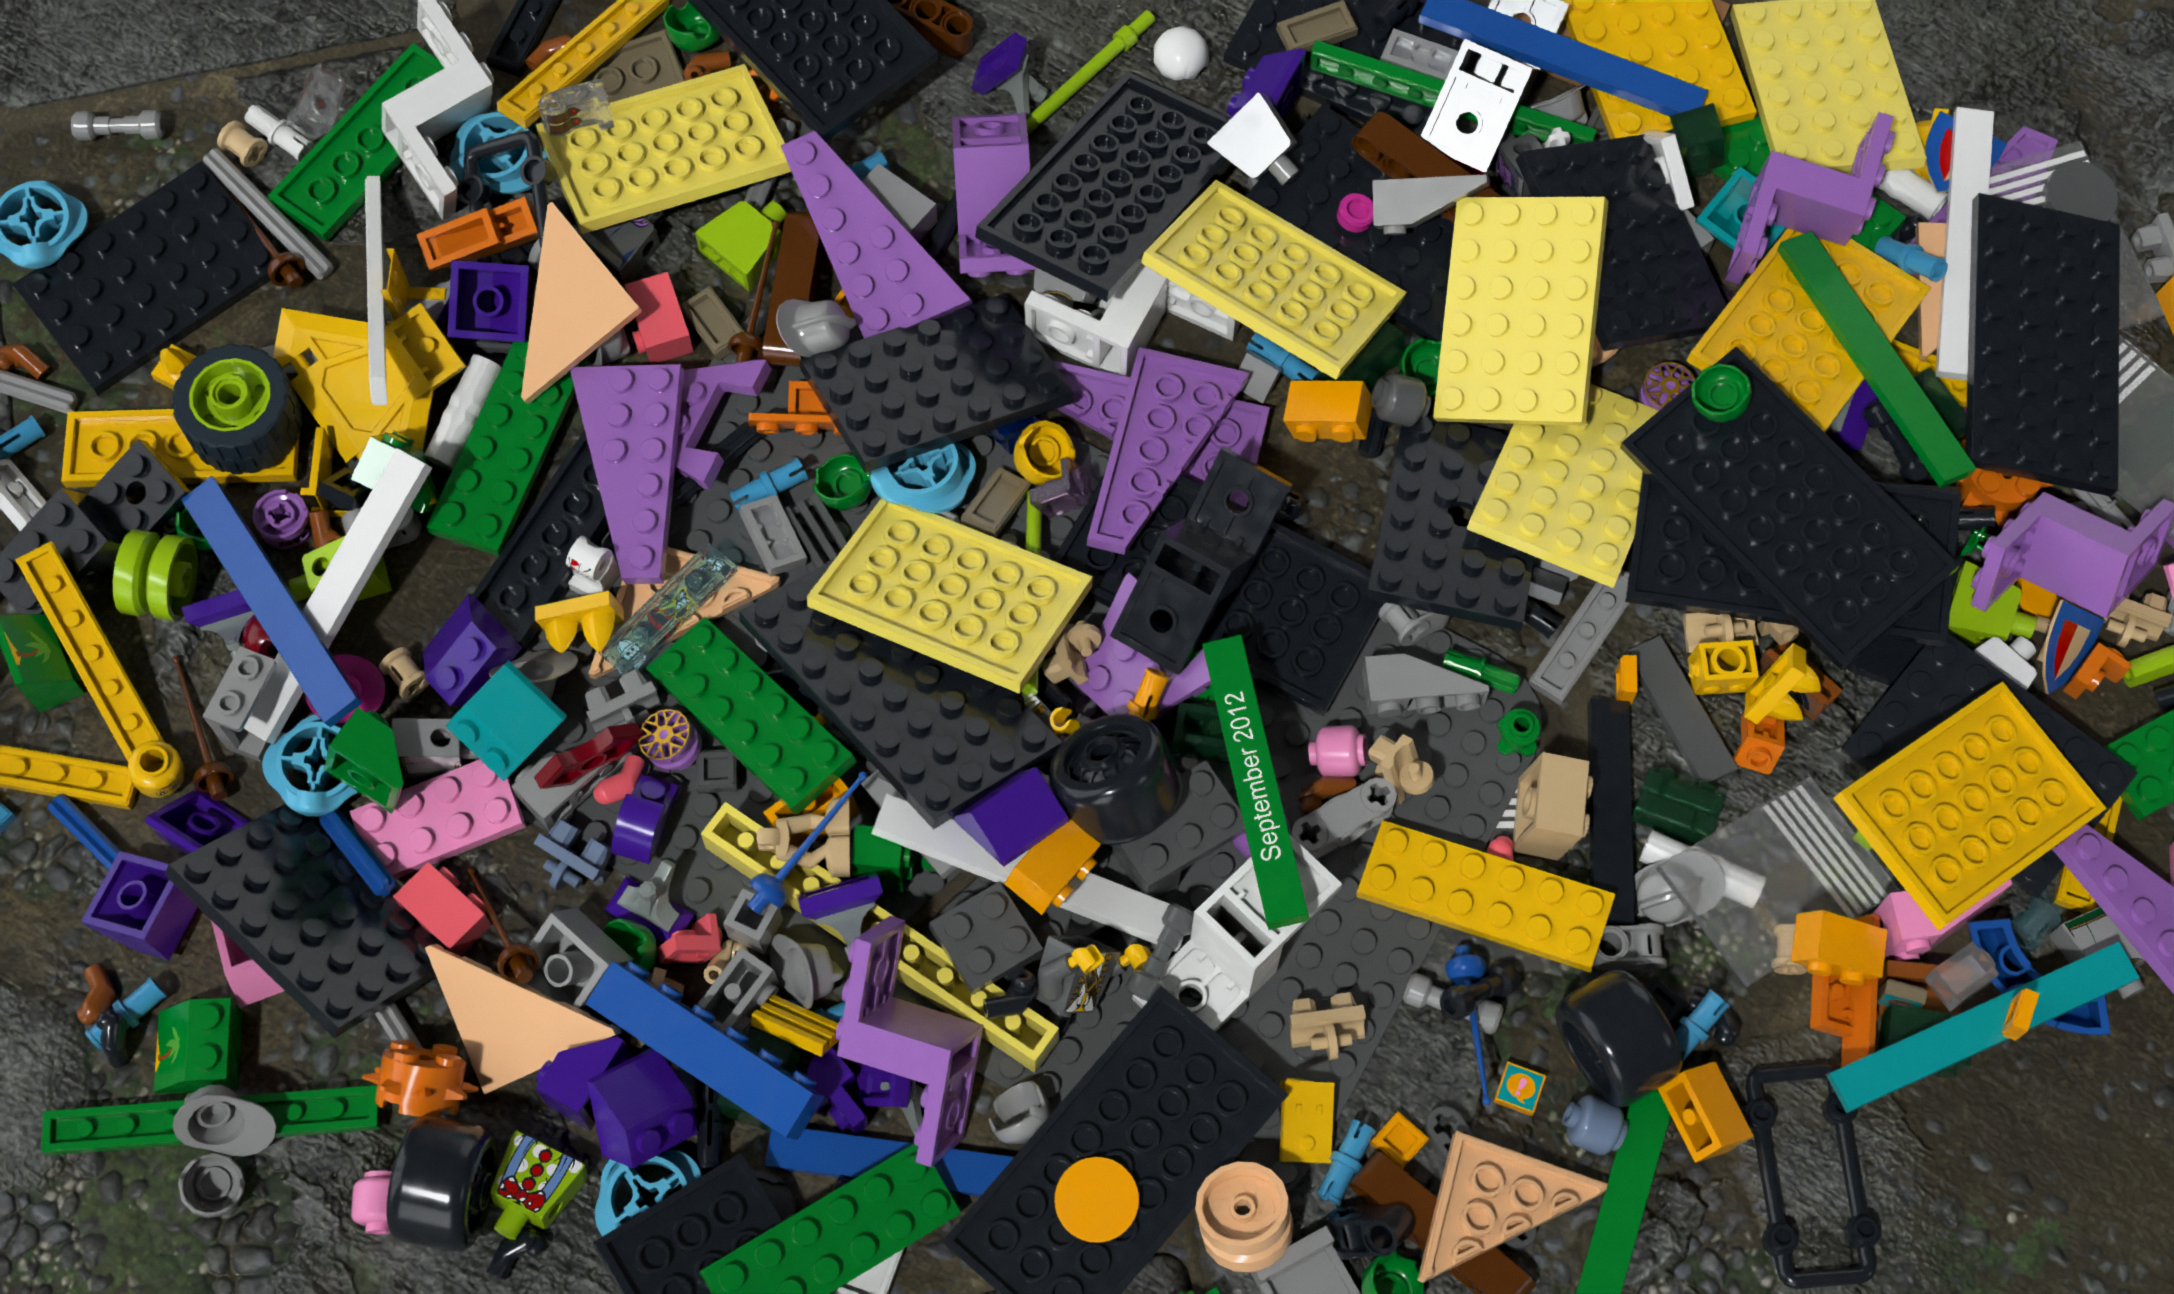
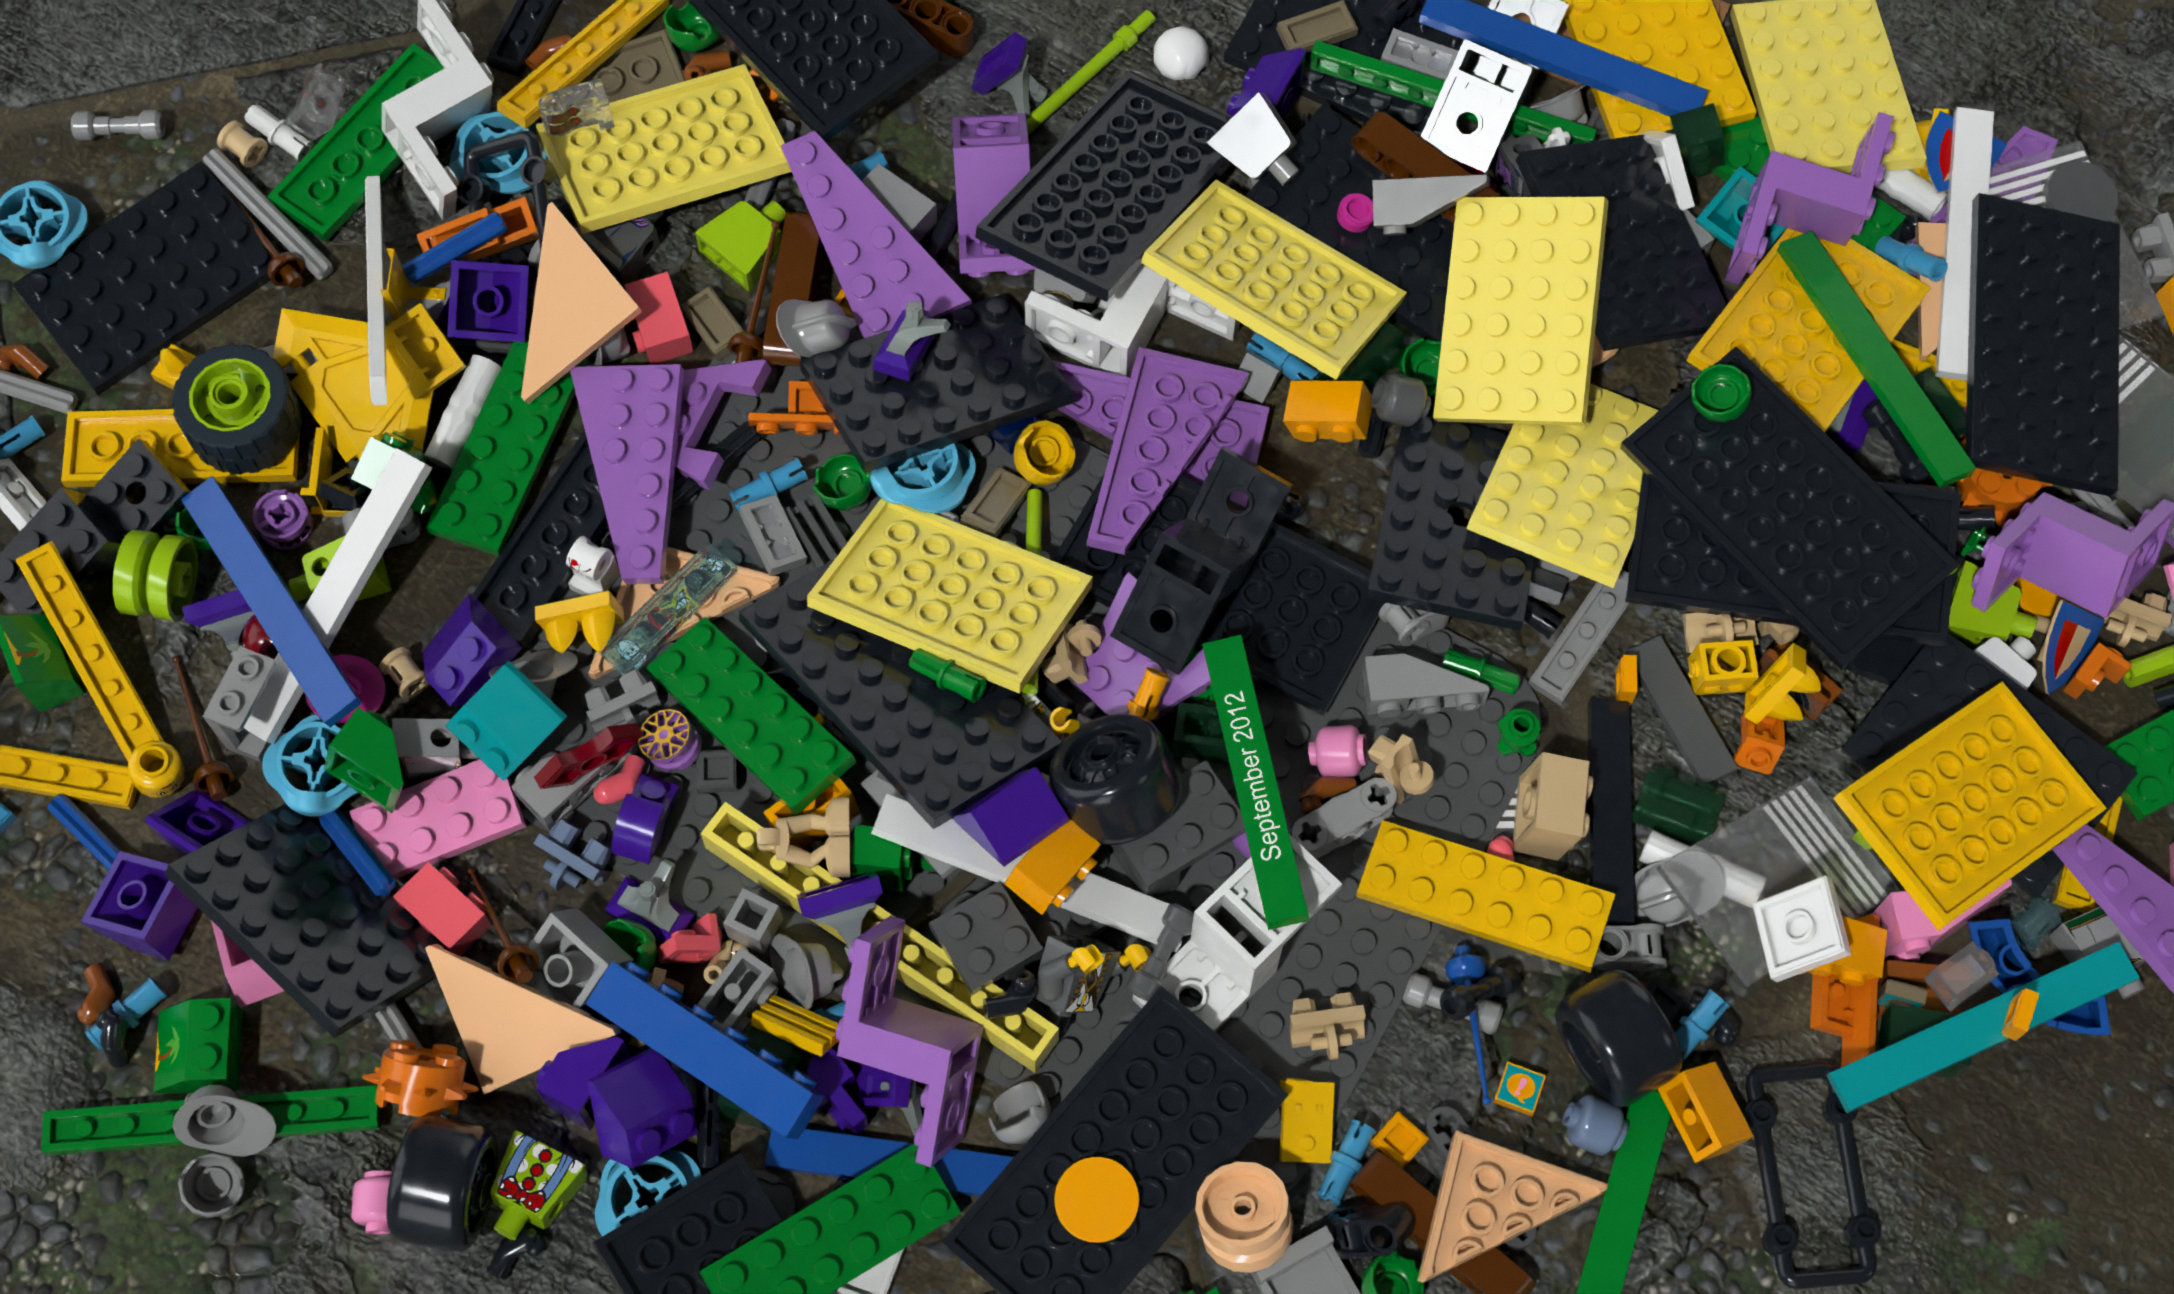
dark orange arm [309,509,342,549] -> none
blue sword [747,772,867,914] -> none
clear purple bracket [1029,457,1091,518] -> none
wheel [1639,362,1695,411] -> none
none -> blue axle [402,212,508,283]
none -> piece [873,300,951,382]
none -> green axle [909,648,986,703]
none -> white tile [1752,875,1852,982]

